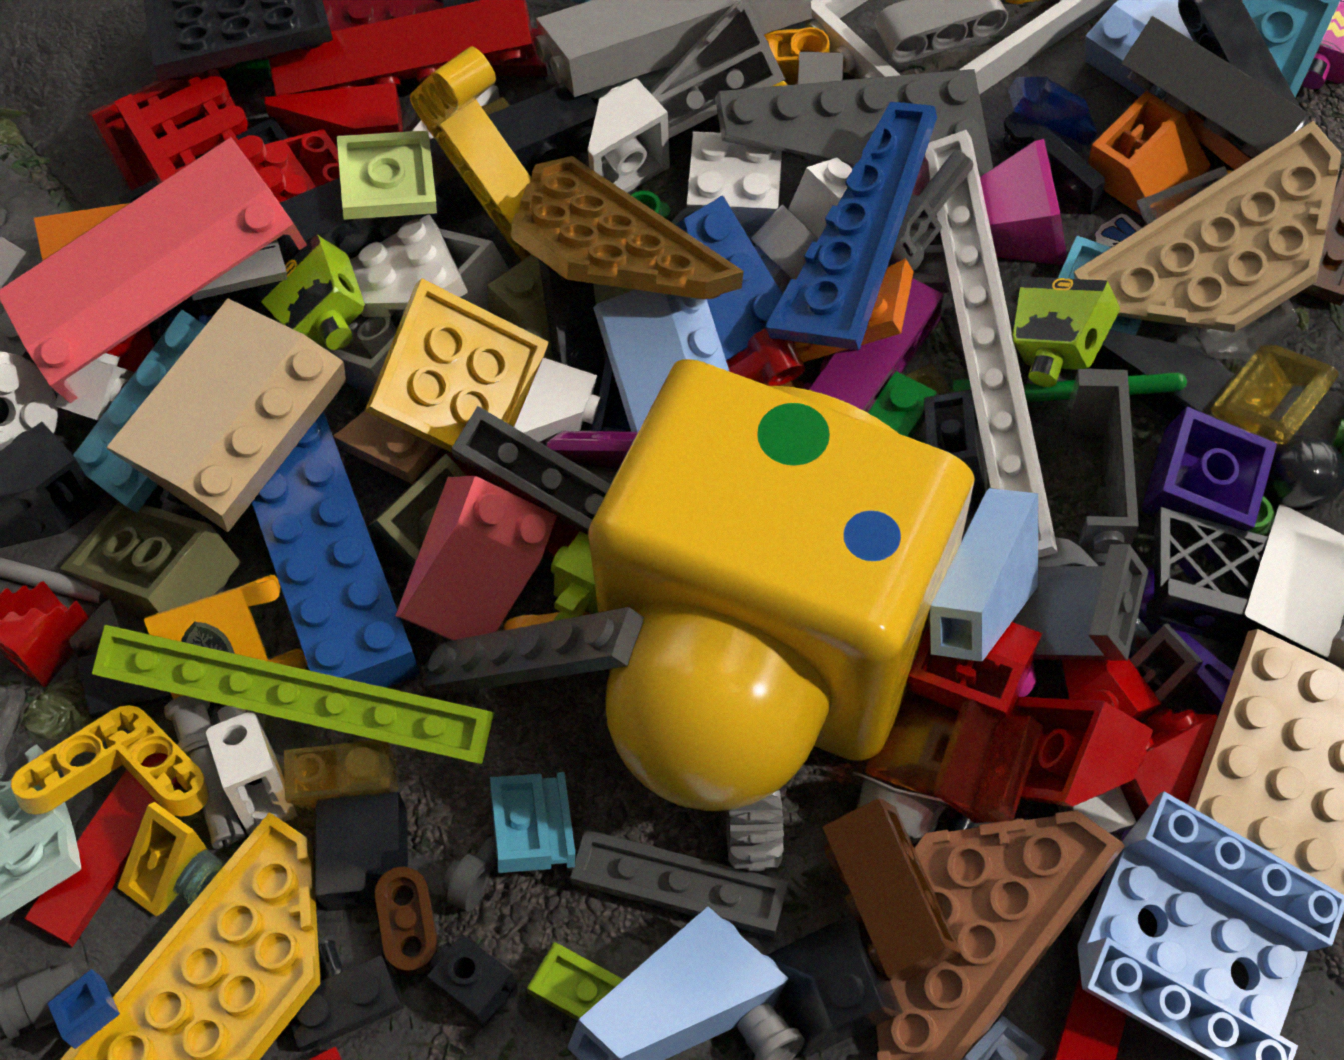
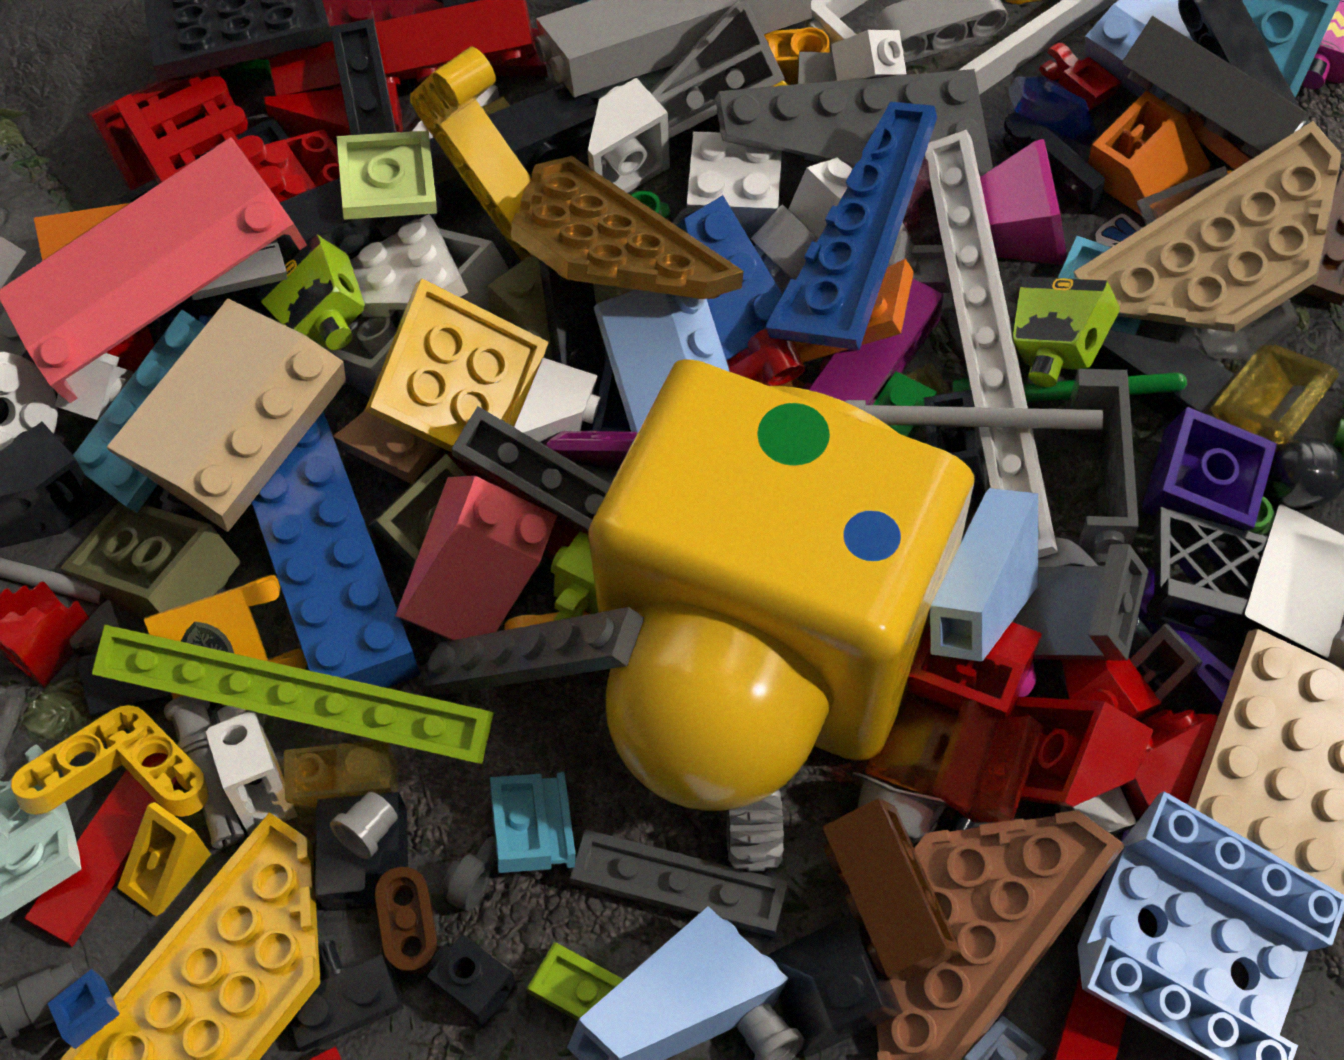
clear light blue tile [173,850,223,904] -> none
dark grey connector [887,150,974,271] -> none
none -> black plate [330,18,397,135]
none -> light grey piece [330,792,398,859]
none -> white brick [831,30,907,81]
none -> light grey bar [845,400,1103,430]
none -> red plate [1039,43,1121,110]

